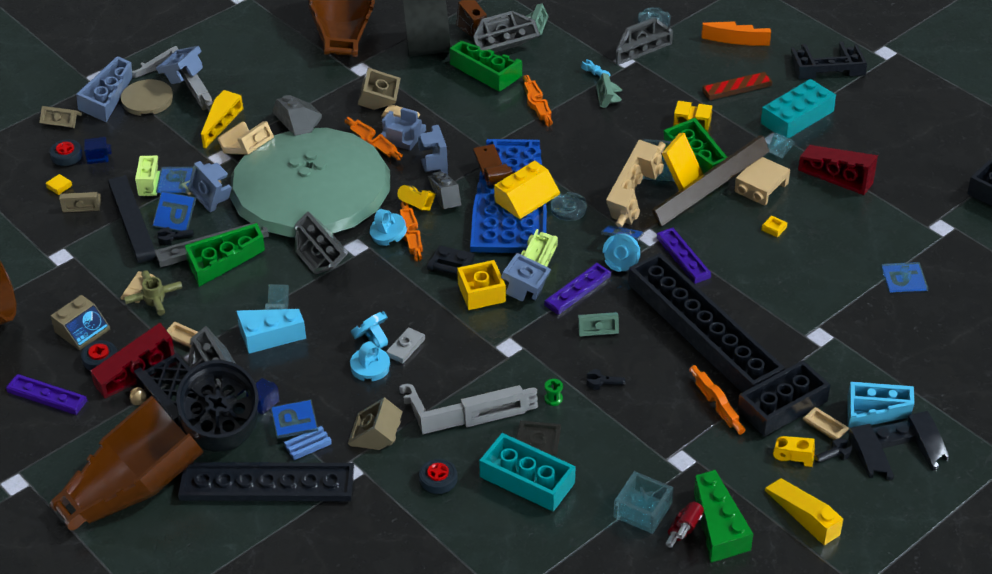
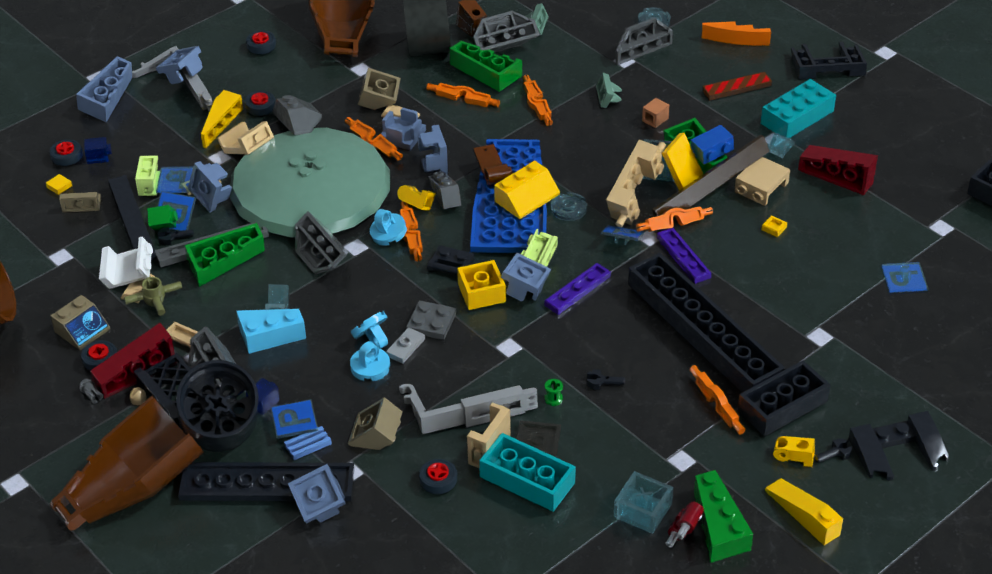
dark purple tile [6,374,87,415] -> none
dark tan panel [39,106,82,128] -> none
dark tan tile [121,79,173,116] -> none
sand green tile [578,312,619,336] -> none
medium azure piece [581,59,610,77] -> none
medium azure tile [603,233,640,272] -> none
yellow brick [673,101,712,132] -> none
tan tile [803,407,849,440] -> none
medium azure wedge [847,382,914,430] -> none
none -> dark grey pin [79,379,103,404]
none -> white panel [99,237,153,289]
none -> green brick [147,205,178,231]
none -> black wheel [245,91,276,116]
none -> black wheel [246,31,276,54]
none -> sand blue panel [288,464,346,523]
none -> dark grey plate [406,300,456,340]
none -> orange piece [426,83,500,107]
none -> tan panel [467,403,510,468]
none -> orange piece [636,207,713,232]
none -> nougat brick [642,98,670,128]
none -> blue brick [691,125,734,164]

